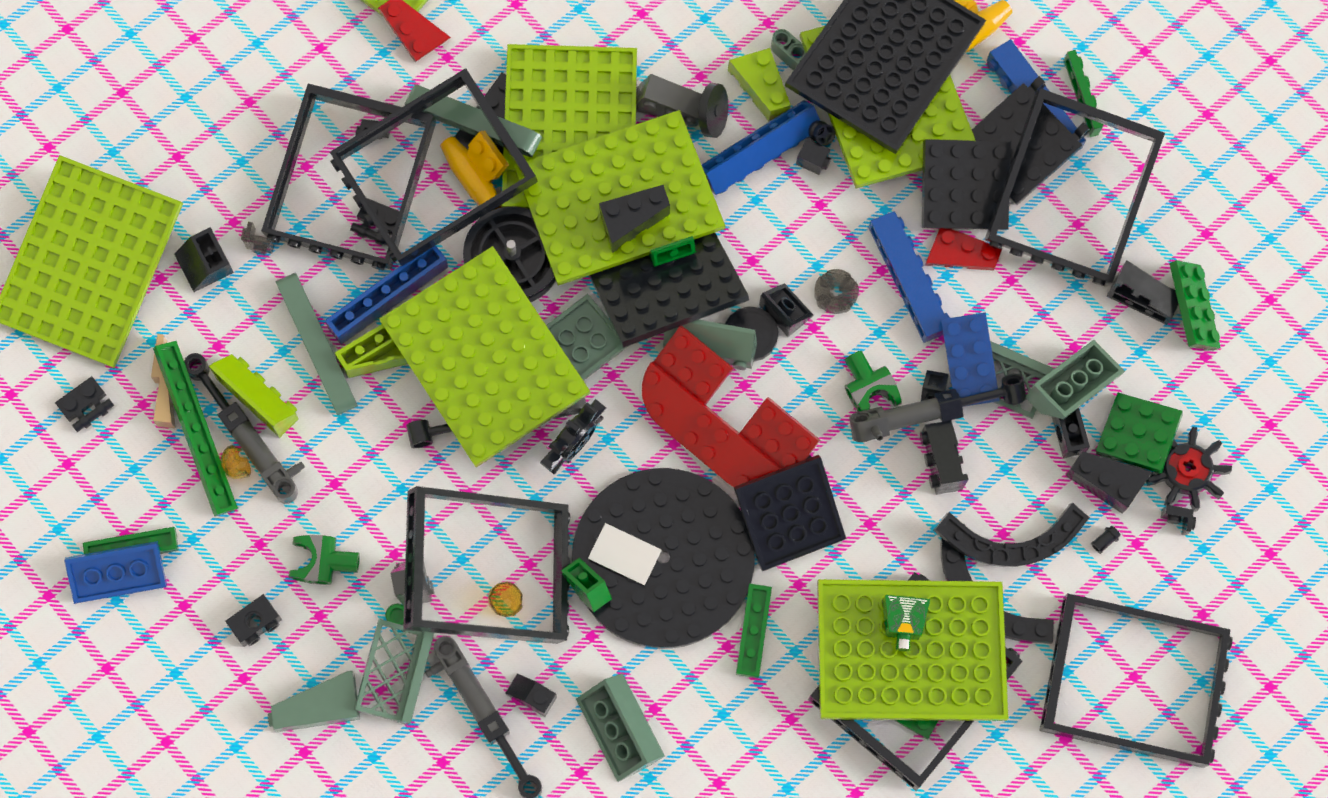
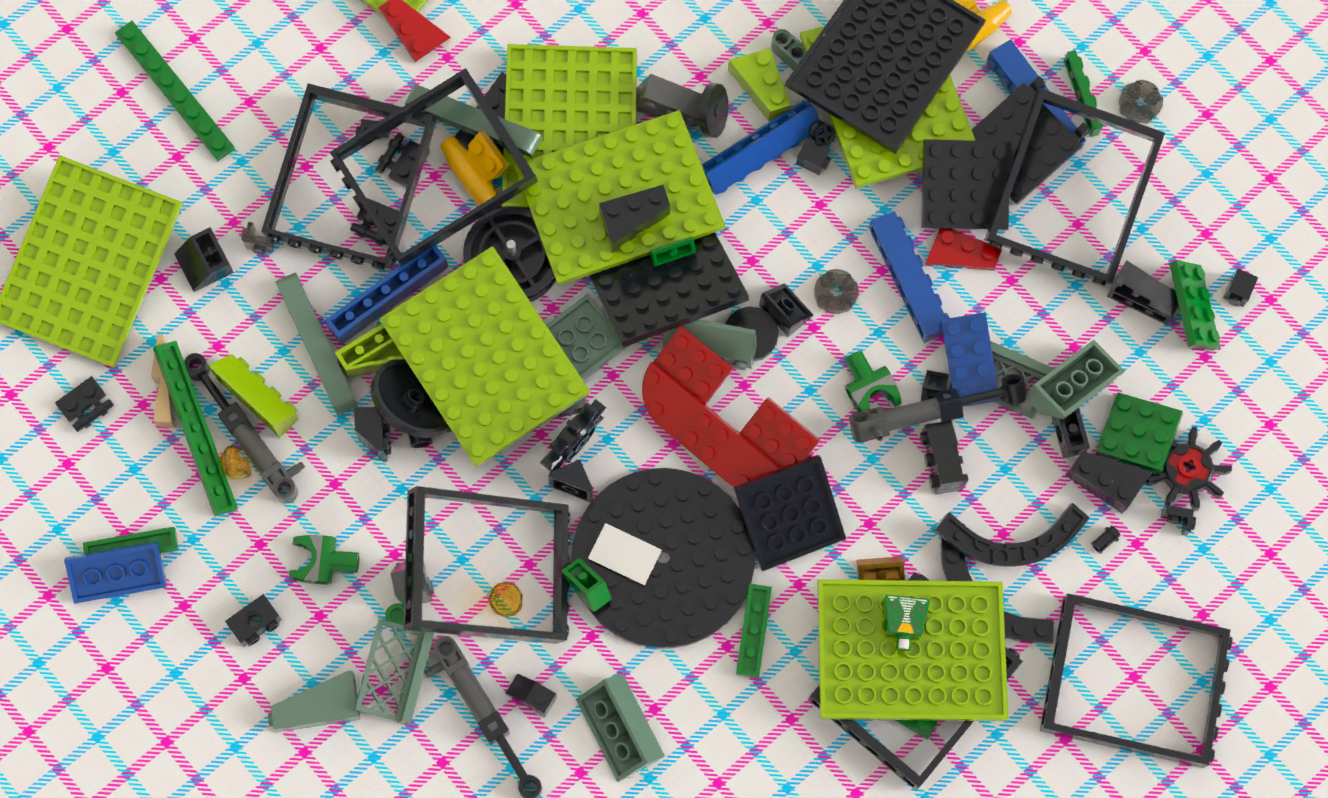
none -> green plate [115,21,235,162]
none -> black slope [354,407,391,462]
none -> black dish [371,360,449,438]
none -> black plate [375,133,430,187]
none -> black slope [548,460,593,503]
none -> pearl gold slope [857,556,905,580]
none -> clear smoke plate [1119,80,1163,124]
none -> black brick [1223,269,1258,307]

